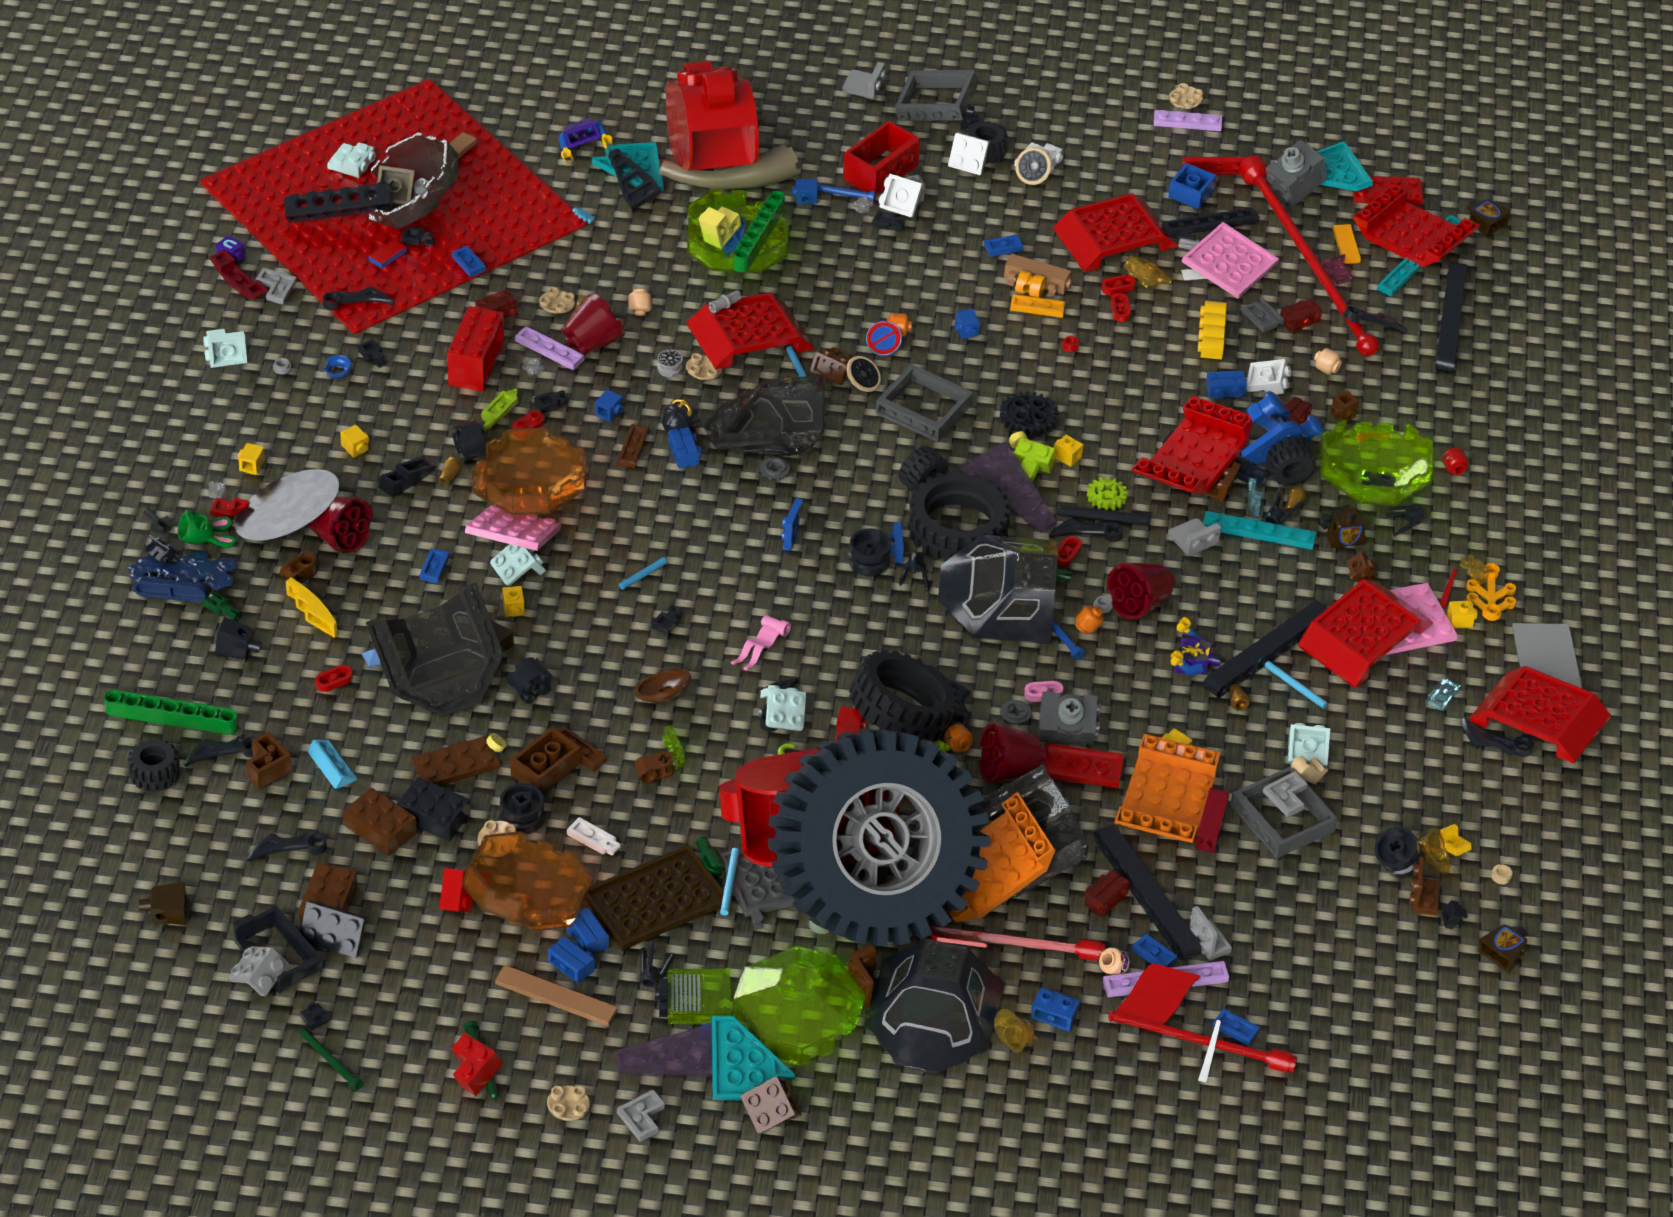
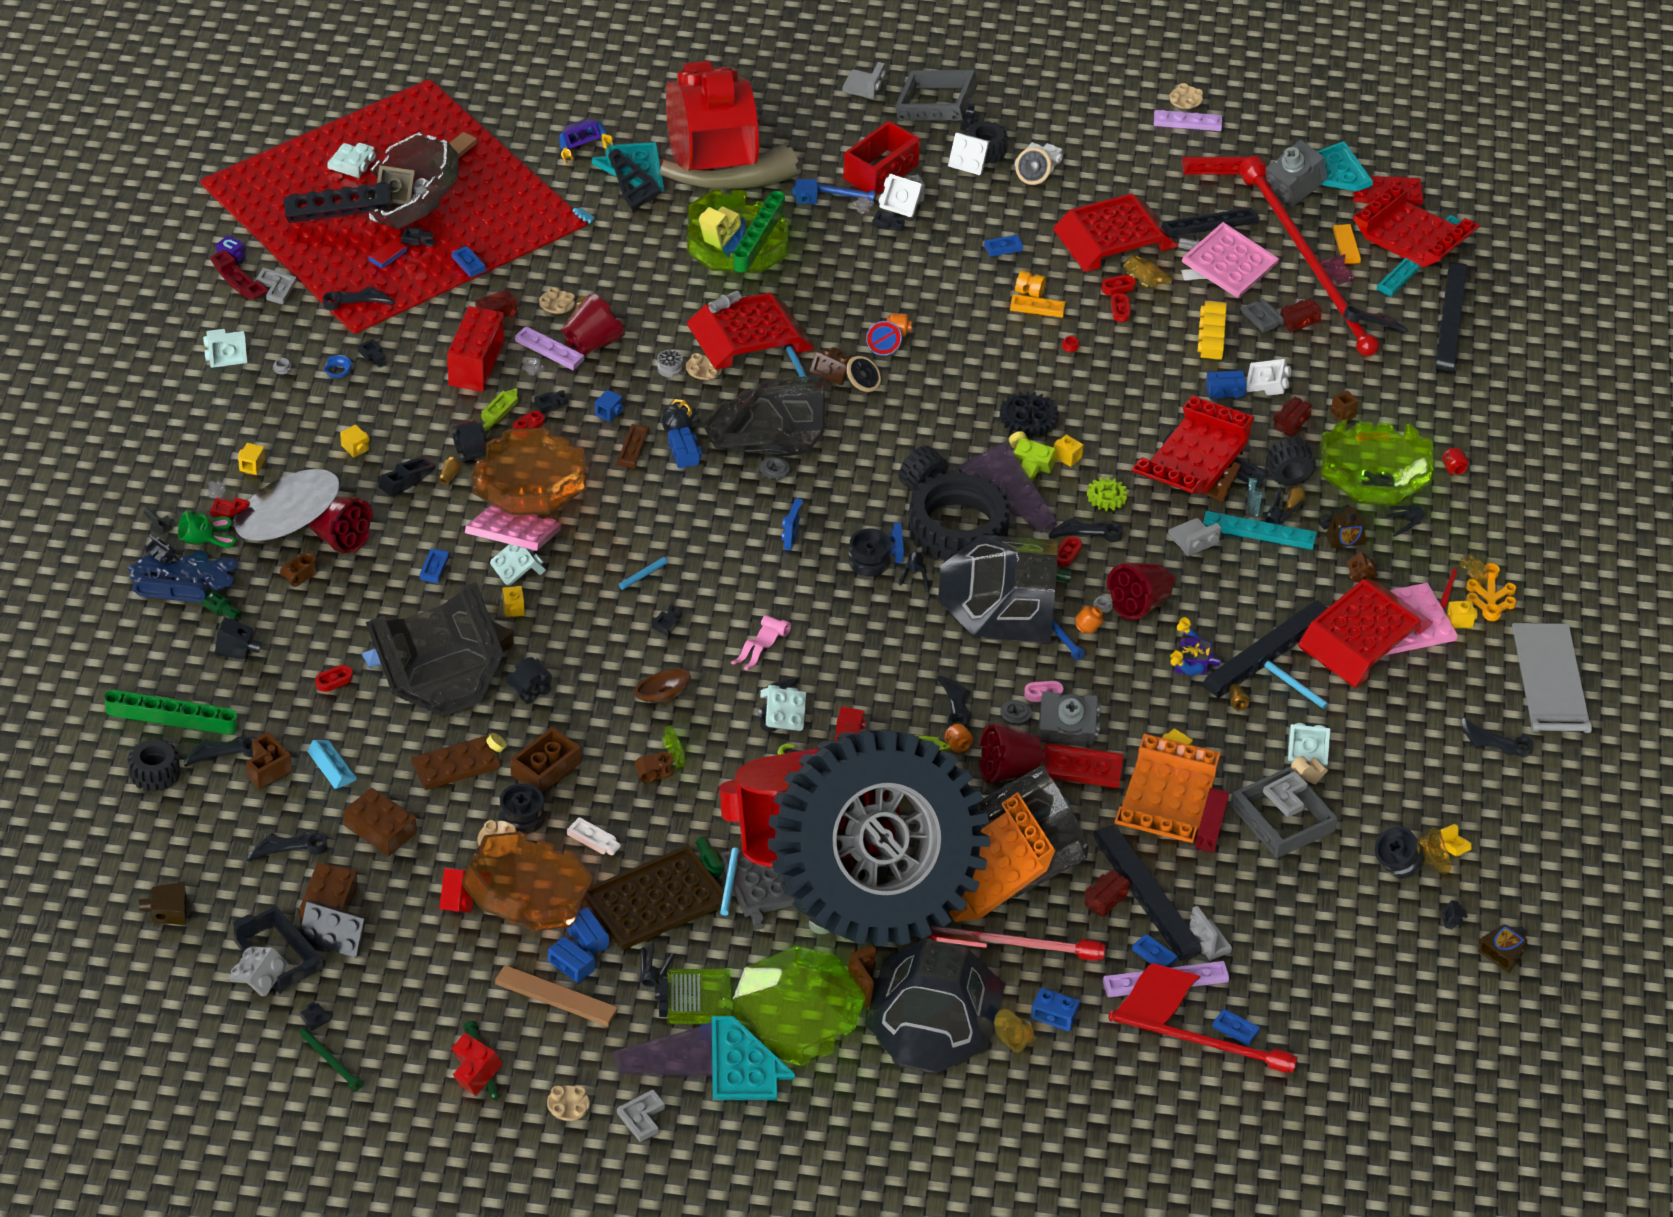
yellow slope [286,577,337,638] -> none
black brick [397,777,470,842] -> none
reddish brown tile [559,726,607,772] -> none
light nougat head [628,289,652,316] -> none
bracket [741,1076,802,1134] -> none
black tyre [849,650,959,742] -> none
dark grey window [876,364,973,442] -> none
blue brick [954,309,980,339] -> none
medium nougat brick [1004,254,1072,298] -> none
black axle [1057,505,1150,526] -> none
light nougat head [1099,947,1130,975] -> none
blue brick [1168,163,1217,210] -> none
white sticker [1198,1020,1220,1082] -> none
blue piece [1241,391,1326,467] -> none
light nougat head [1314,348,1342,375] -> none
reddish brown bracket [1409,857,1439,916] -> none
clear light blue slope [1425,678,1461,711] -> none
dark brown torso [1467,199,1511,238] -> none
red slope [1469,666,1611,764] -> none
tan tile [1491,864,1512,884] -> none

